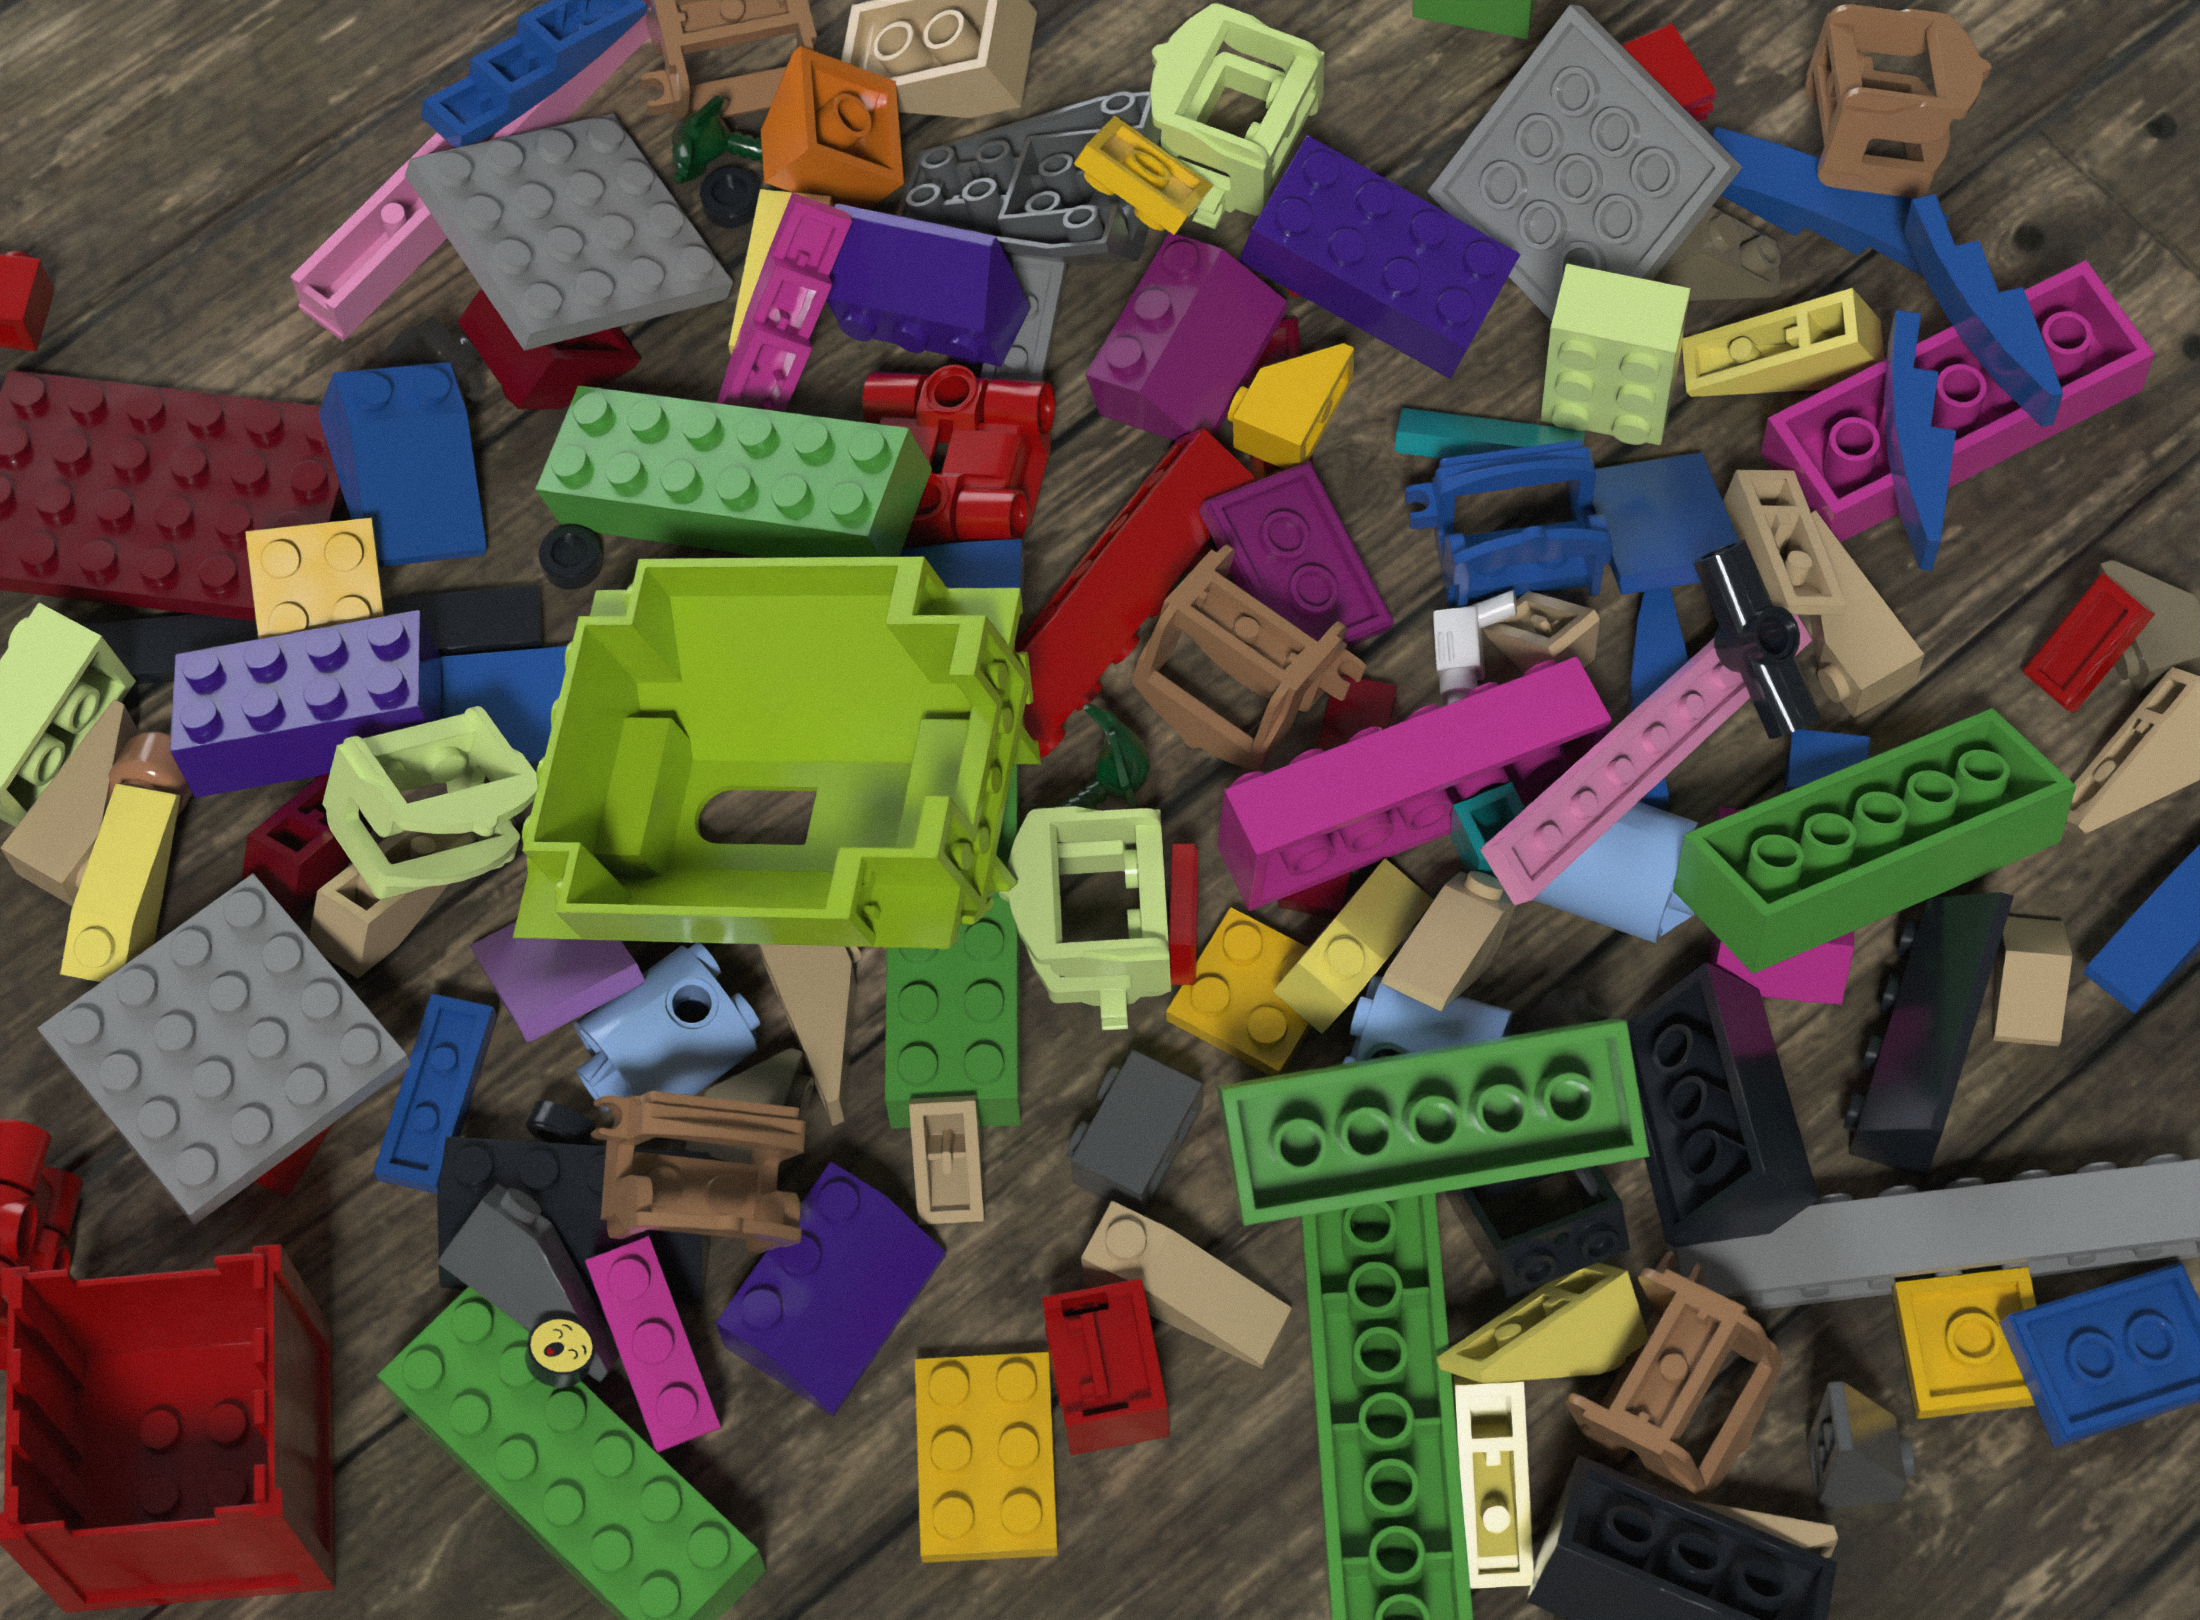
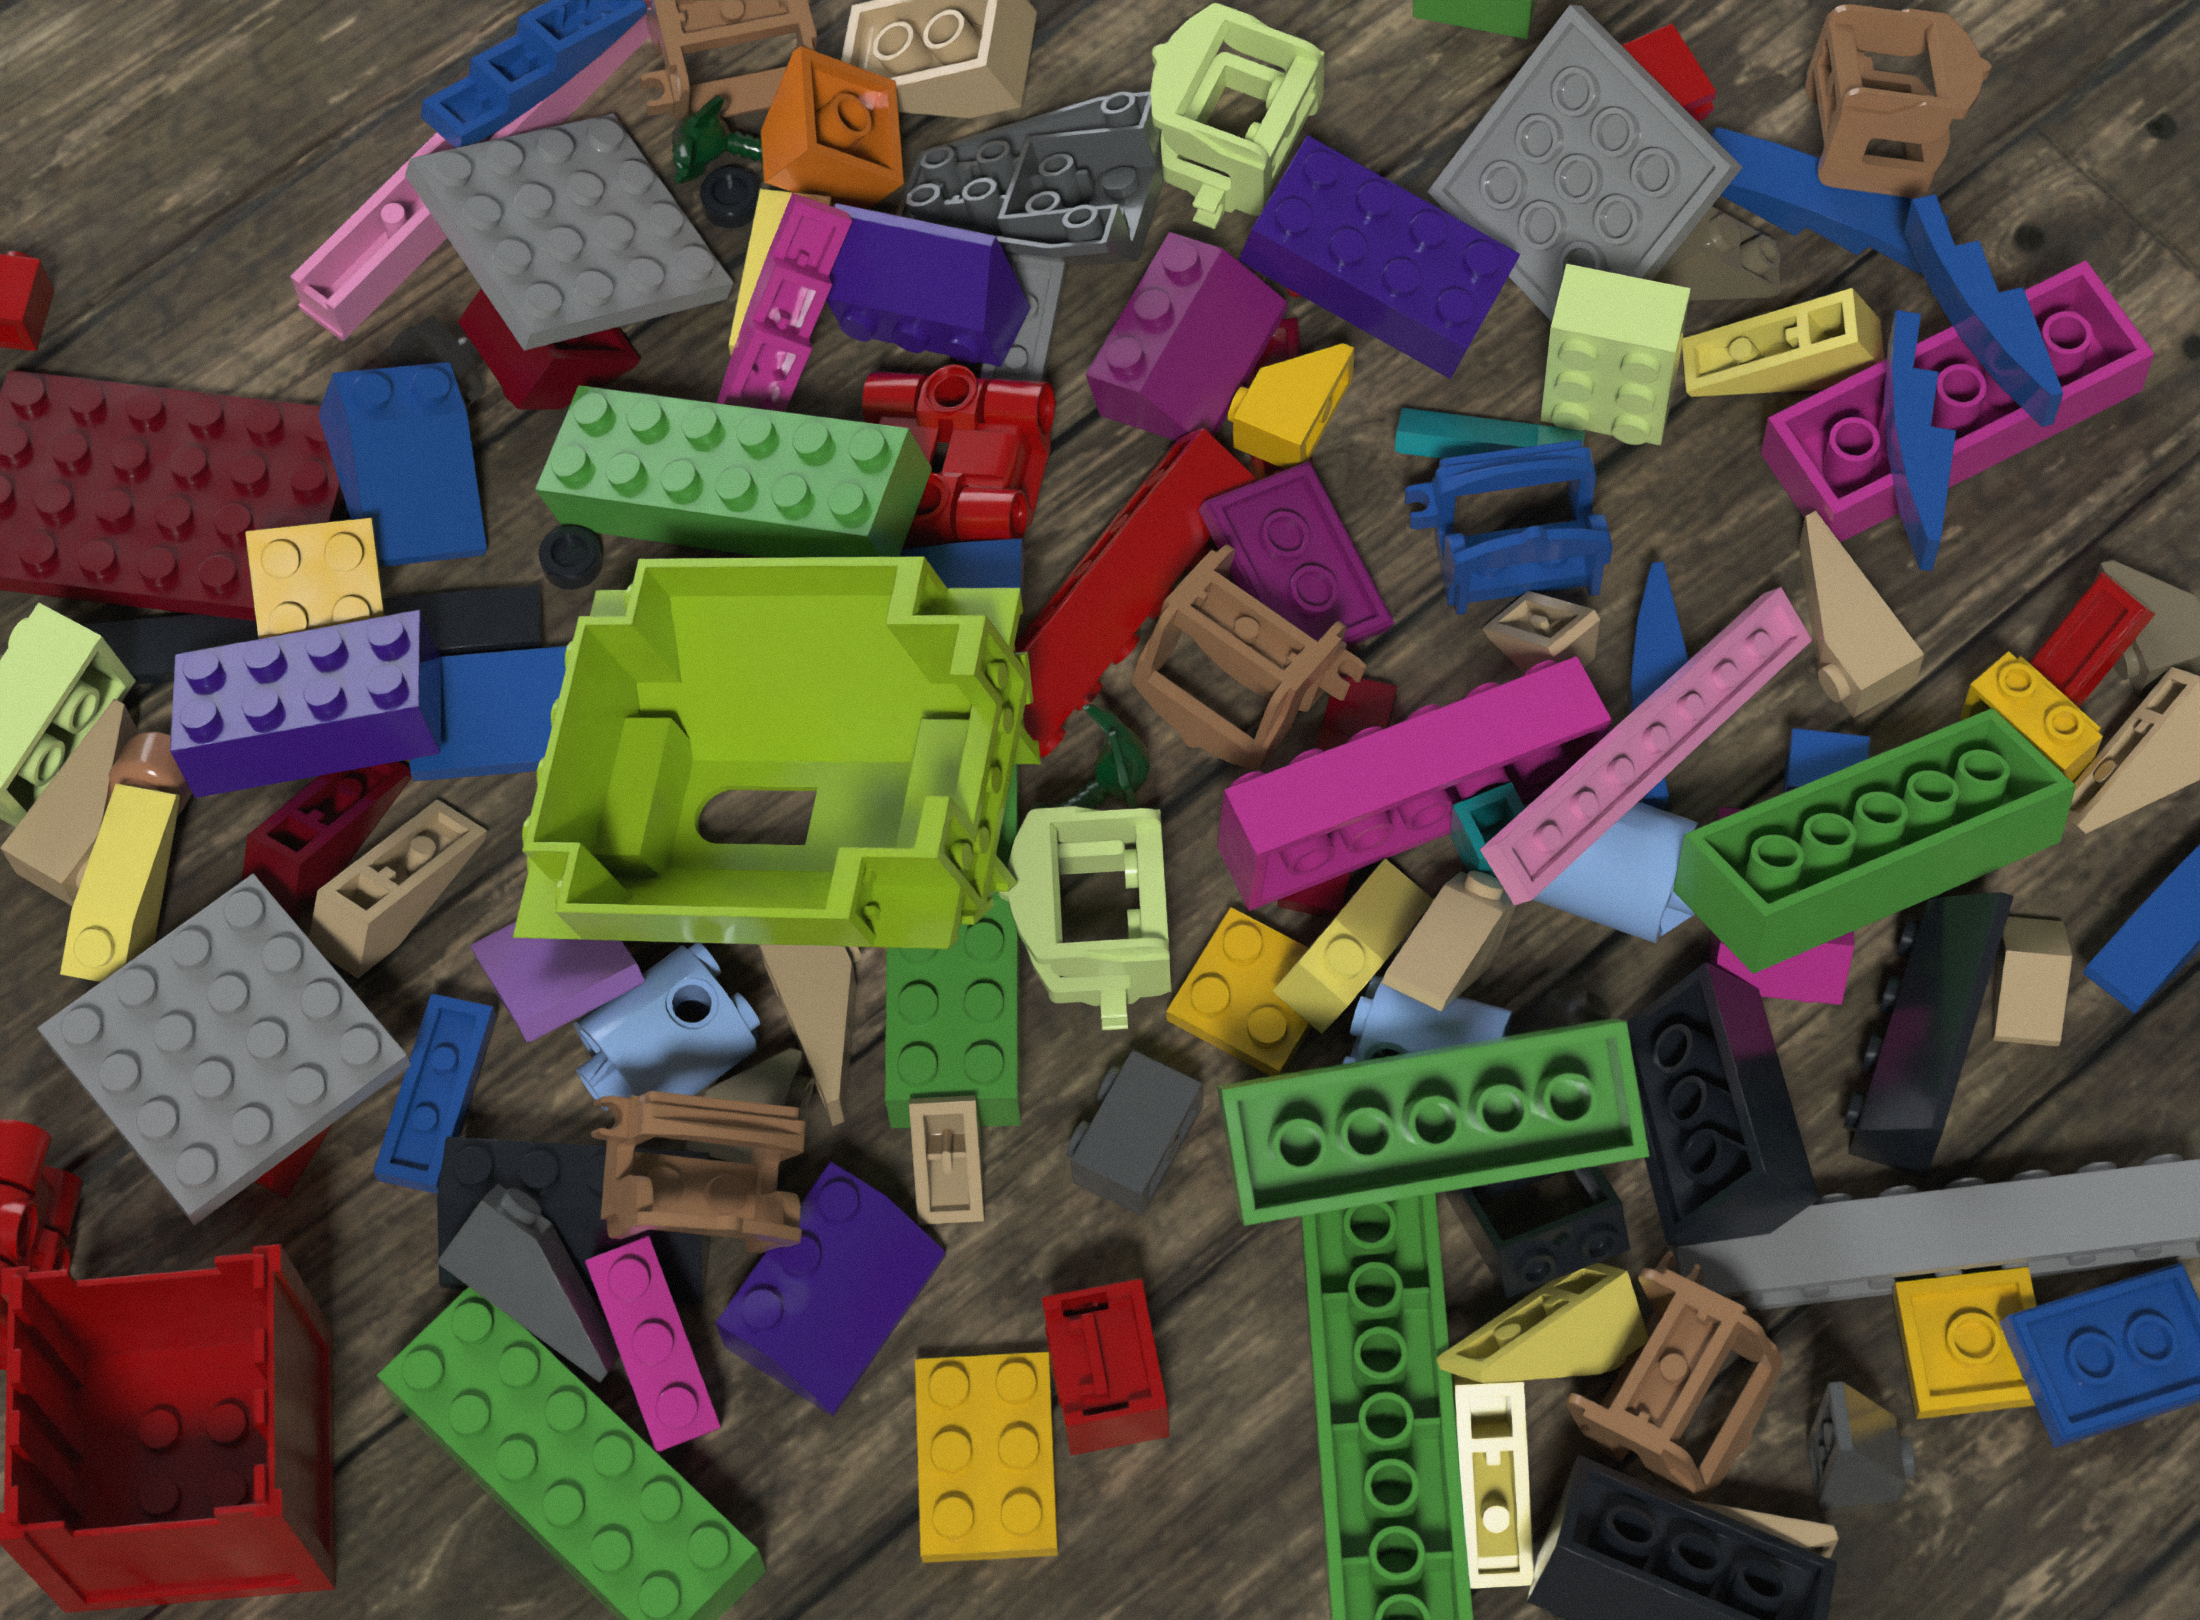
yellowish green animal [322,706,538,899] -> none
tile [525,1317,596,1388] -> none
black tile [526,1101,596,1145] -> none
yellow plate [1074,115,1213,235] -> none
tan slope [1081,1201,1292,1369] -> none
red tile [1169,844,1199,985] -> none
white piece [1433,589,1517,705] -> none
blue tile [1592,452,1739,595] -> none
black piece [1693,539,1820,739] -> none
tan slope [1723,470,1848,615] -> none
none -> yellow window [1960,651,2103,783]

